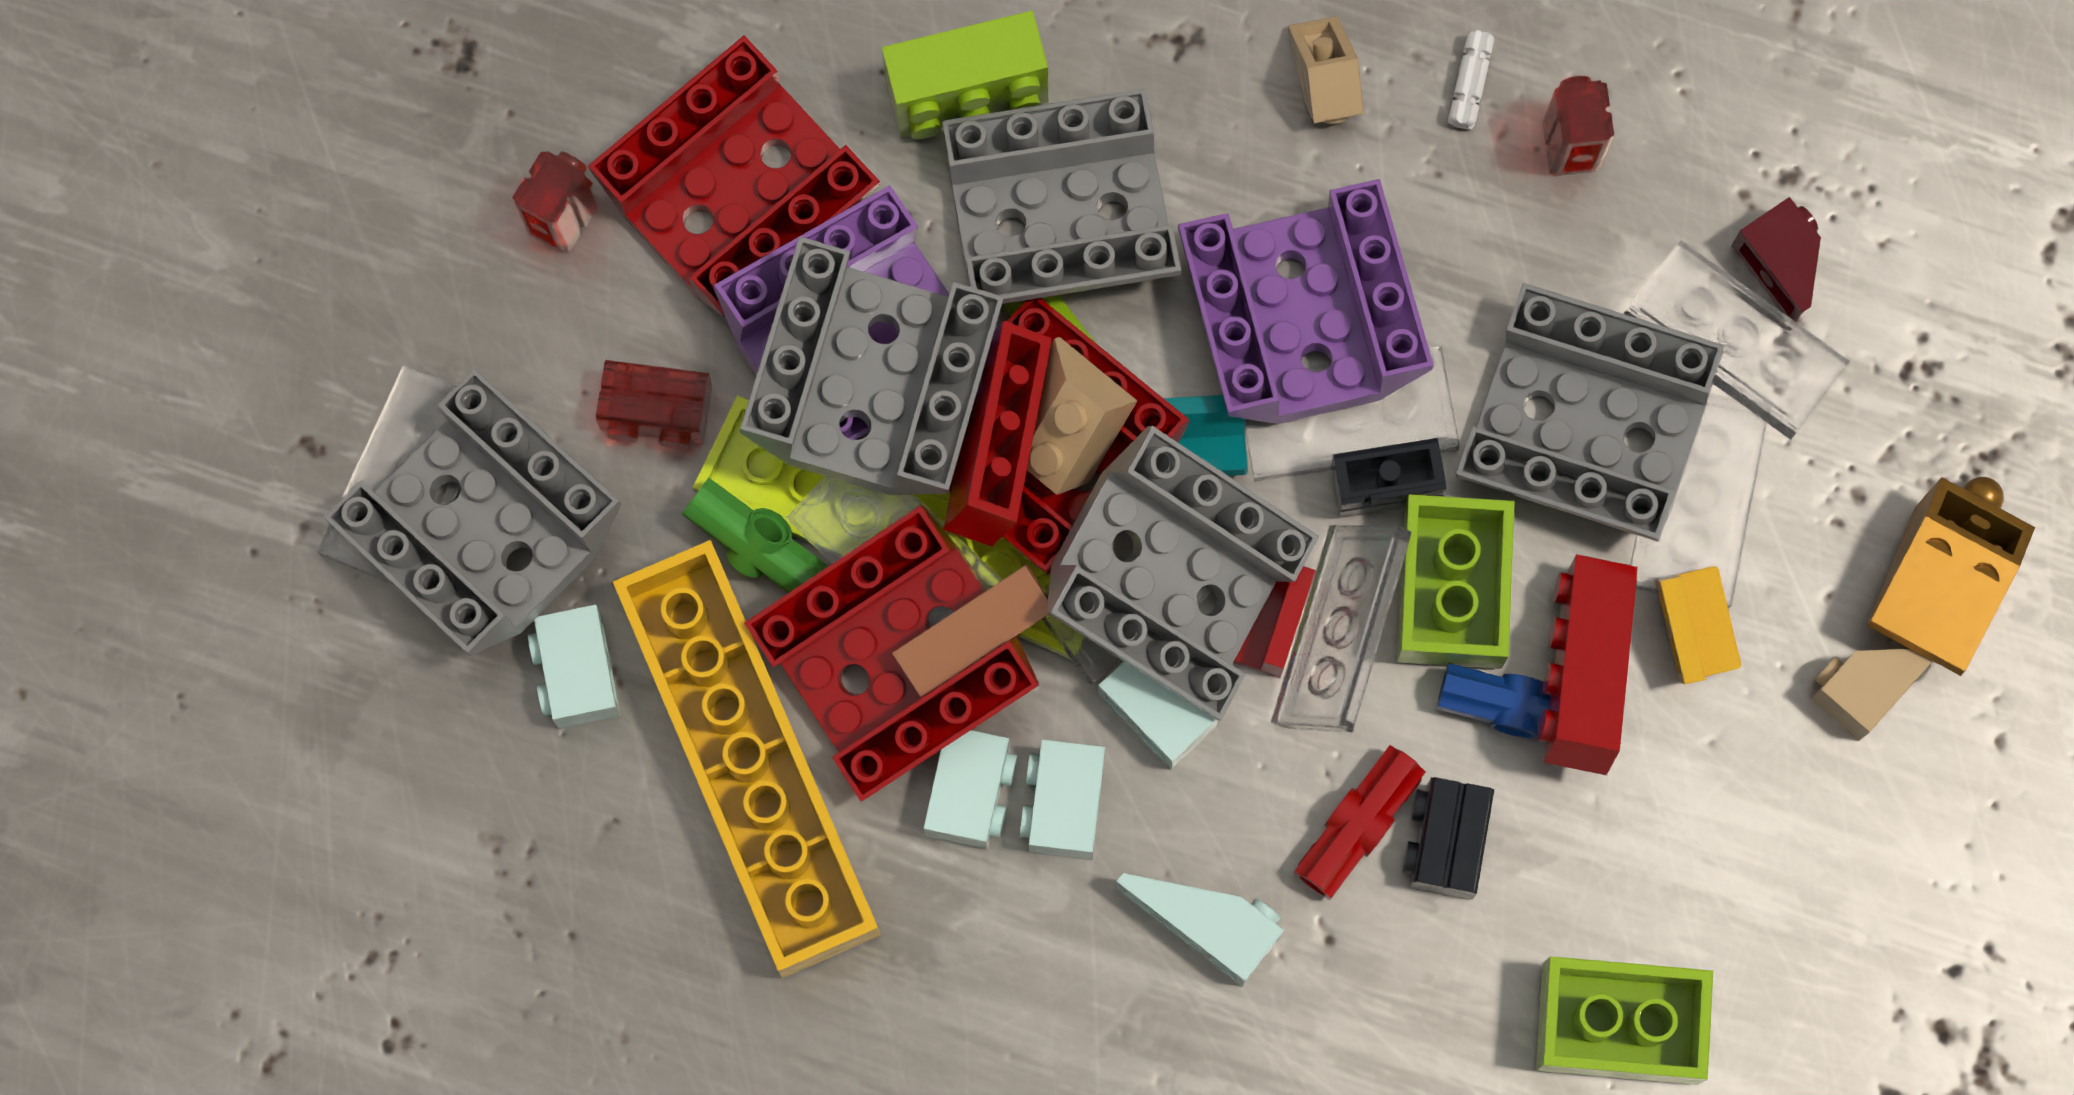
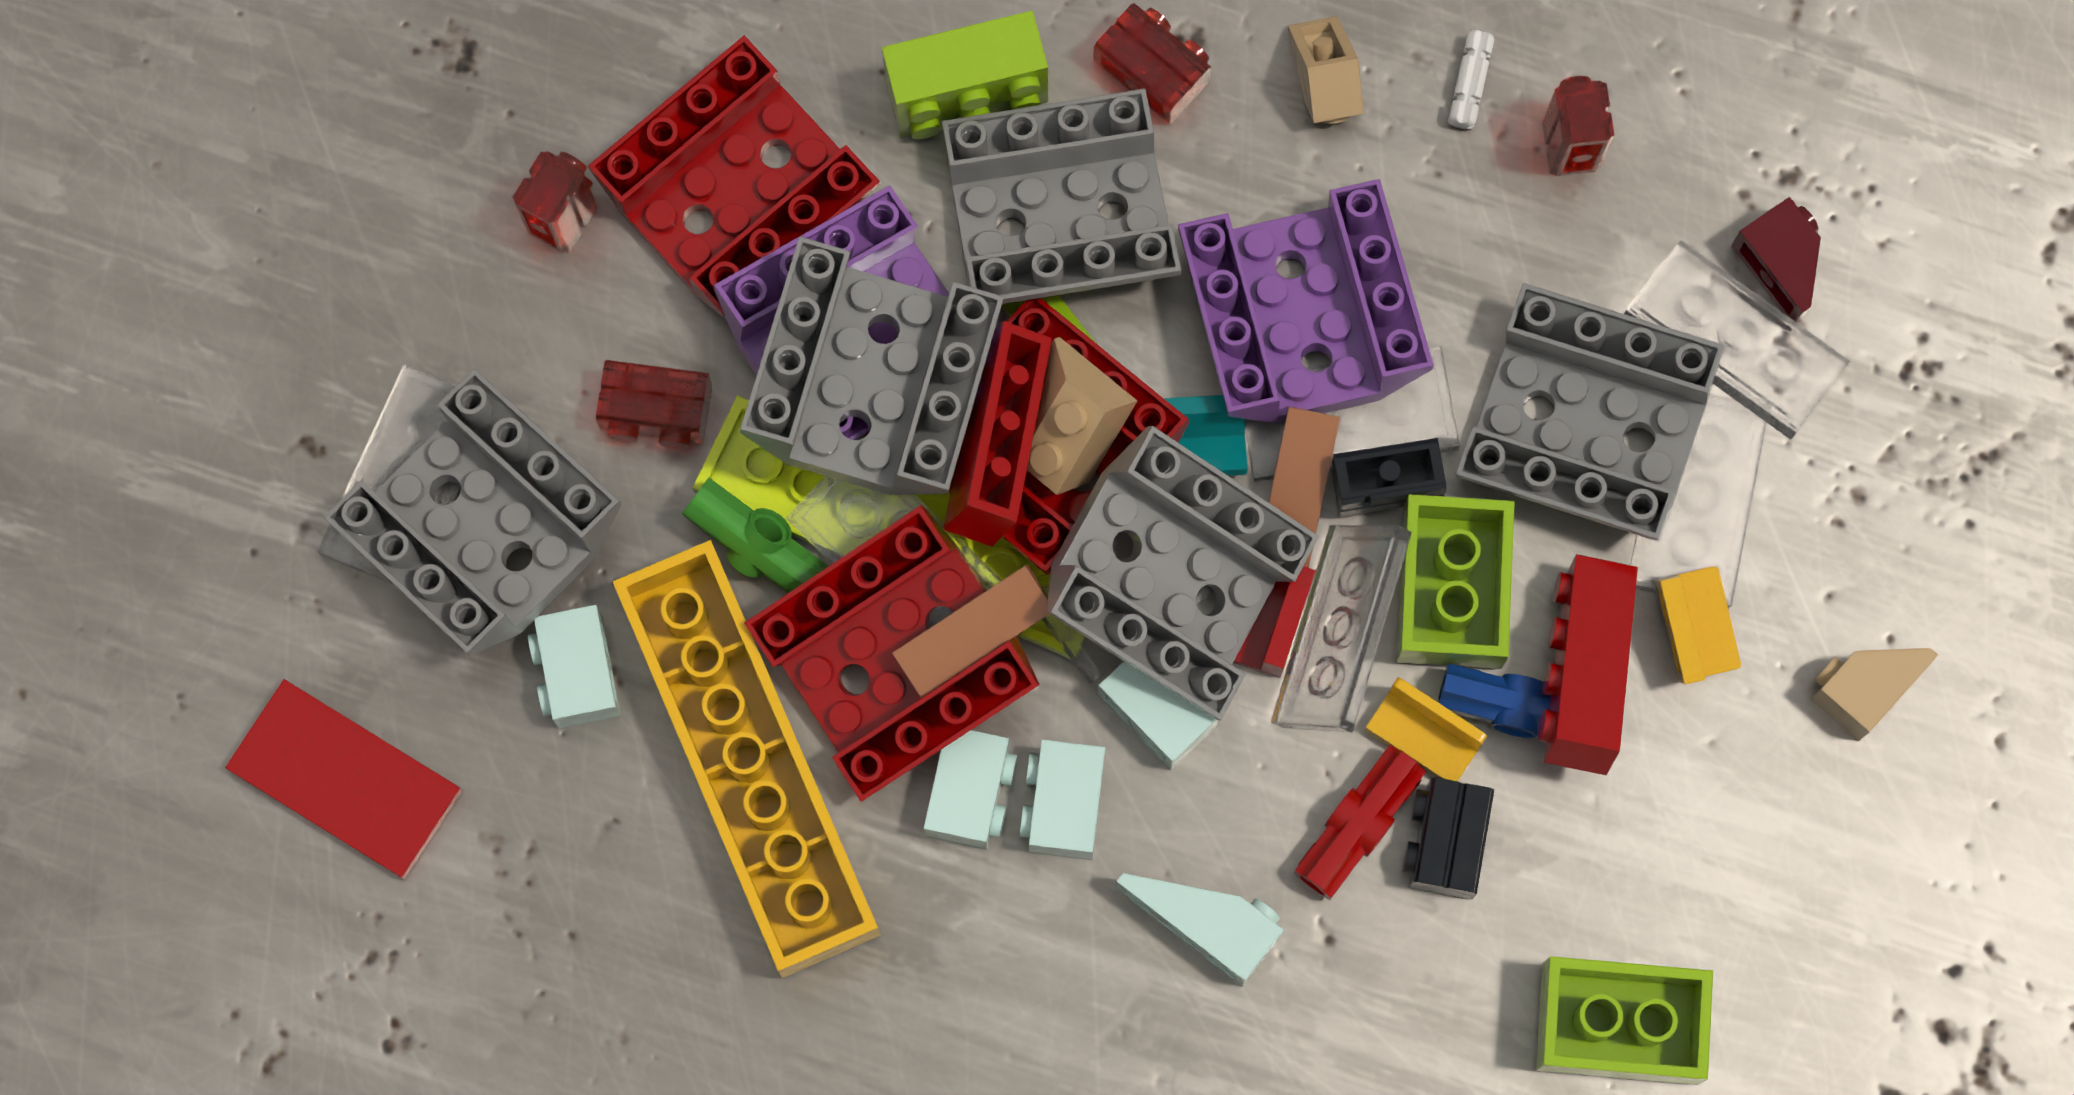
slope [1866,477,2035,676] -> none
none -> red tile [225,679,463,880]
none -> clear red brick [1093,3,1212,124]
none -> nougat tile [1269,406,1340,568]
none -> yellow panel [1364,677,1487,781]

